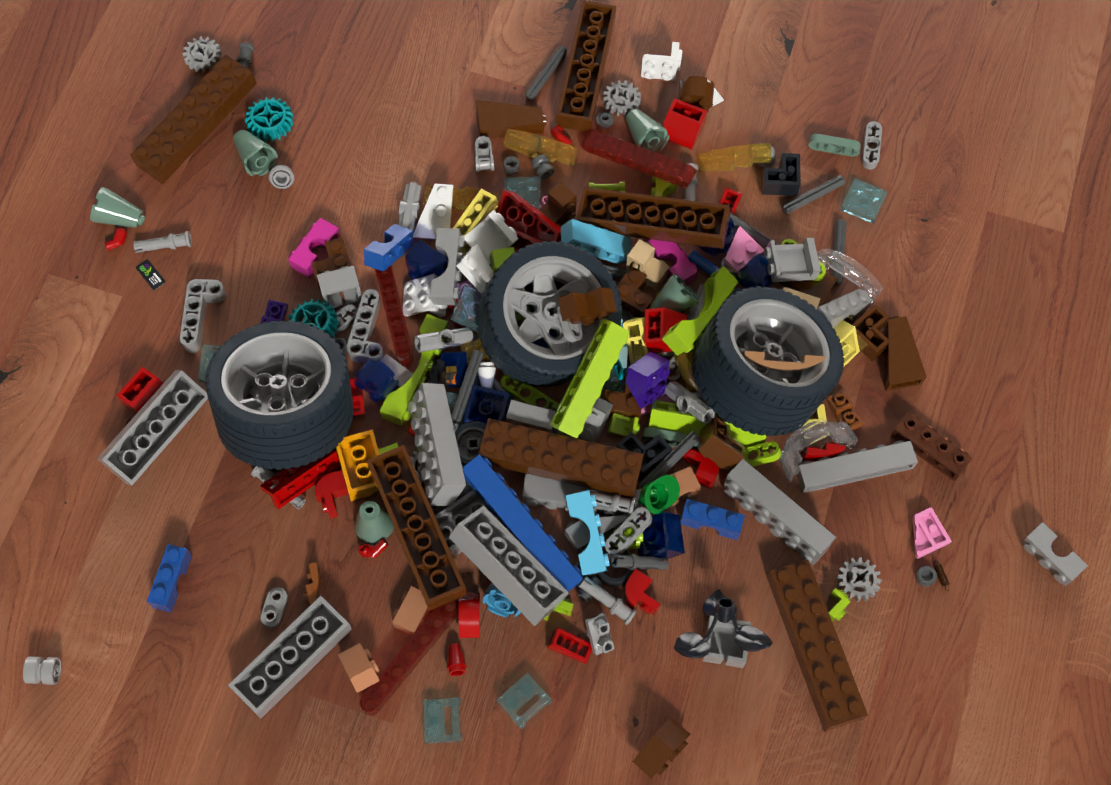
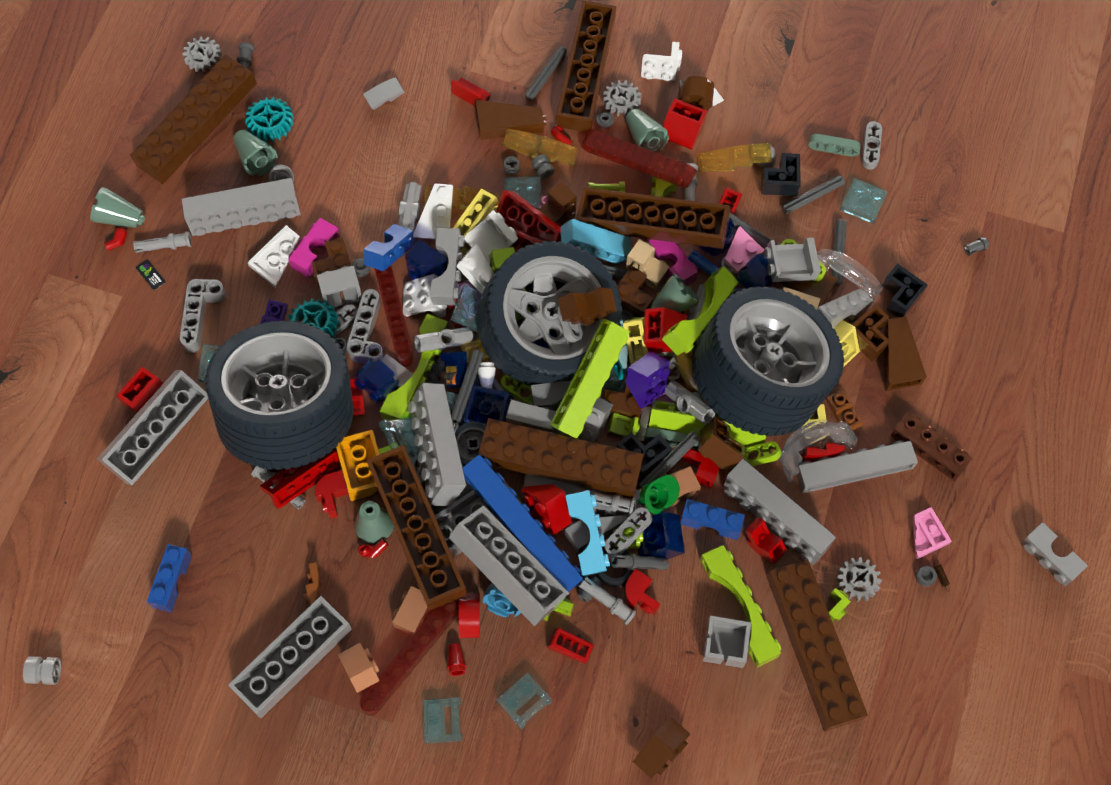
light grey plate [261,587,289,629] -> none
light grey piece [475,136,494,172] -> none
light grey hips [585,613,614,655] -> none
black plant [674,589,773,659] -> none
medium nougat slope [742,351,825,371] -> none
none -> light grey brick [182,178,301,236]
none -> white wing [248,225,300,289]
none -> dark grey tile [352,258,371,277]
none -> light grey slope [363,77,405,110]
none -> clear light blue plate [378,418,419,456]
none -> red panel [451,77,490,107]
none -> red slope [521,484,572,535]
none -> light grey slope [531,380,572,411]
none -> white sticker [636,407,651,441]
none -> lime arch [700,545,781,668]
none -> red brick [745,517,787,565]
none -> black brick [882,263,928,317]
none -> dark grey pin [964,237,989,256]

